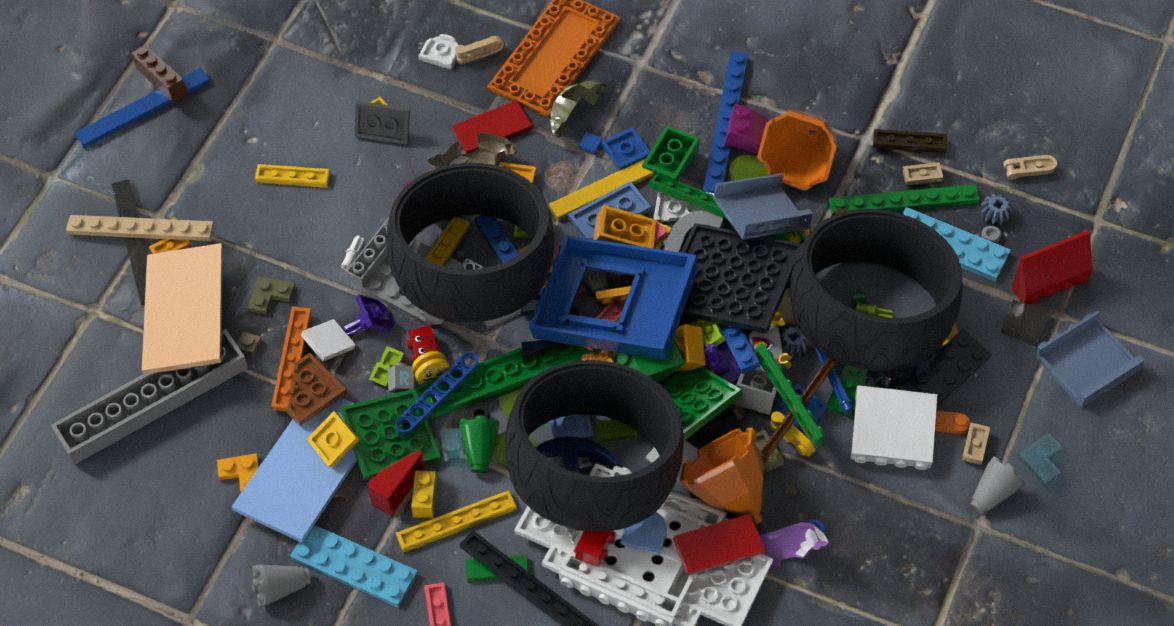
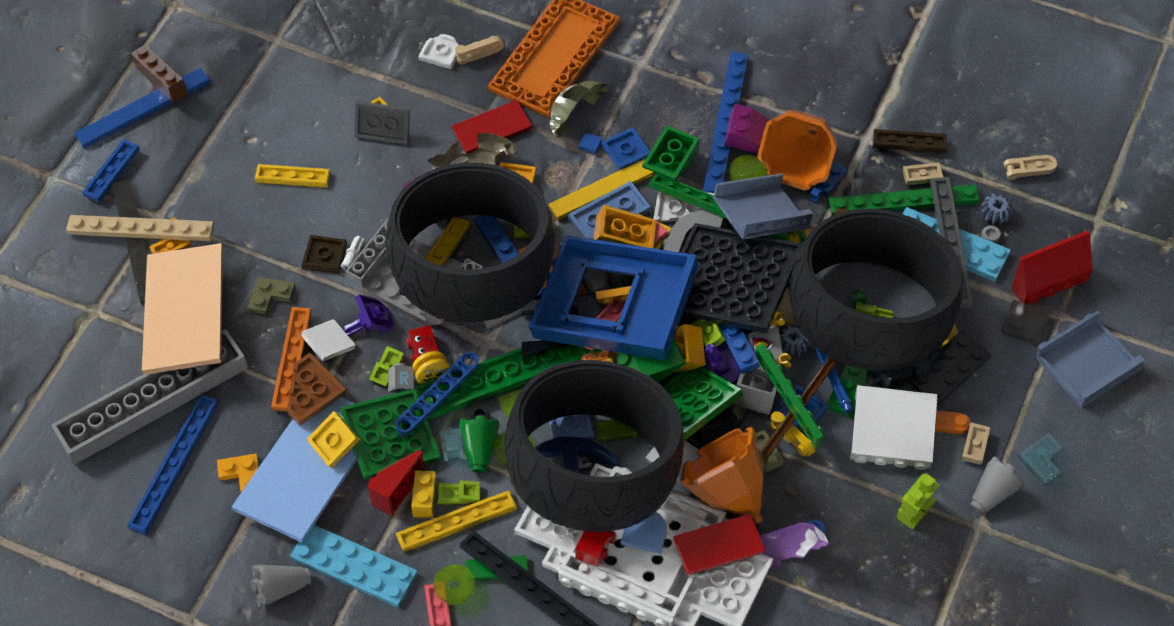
dark tan plate [236,332,262,356] -> none
none -> blue plate [82,139,140,203]
none -> blue tile [127,394,219,535]
none -> dark brown tile [301,235,347,274]
none -> clear neon green tile [434,564,475,605]
none -> lime slope [437,480,480,504]
none -> blue plate [810,161,848,203]
none -> lime hips [896,474,940,529]
none -> dark grey plate [930,177,973,308]

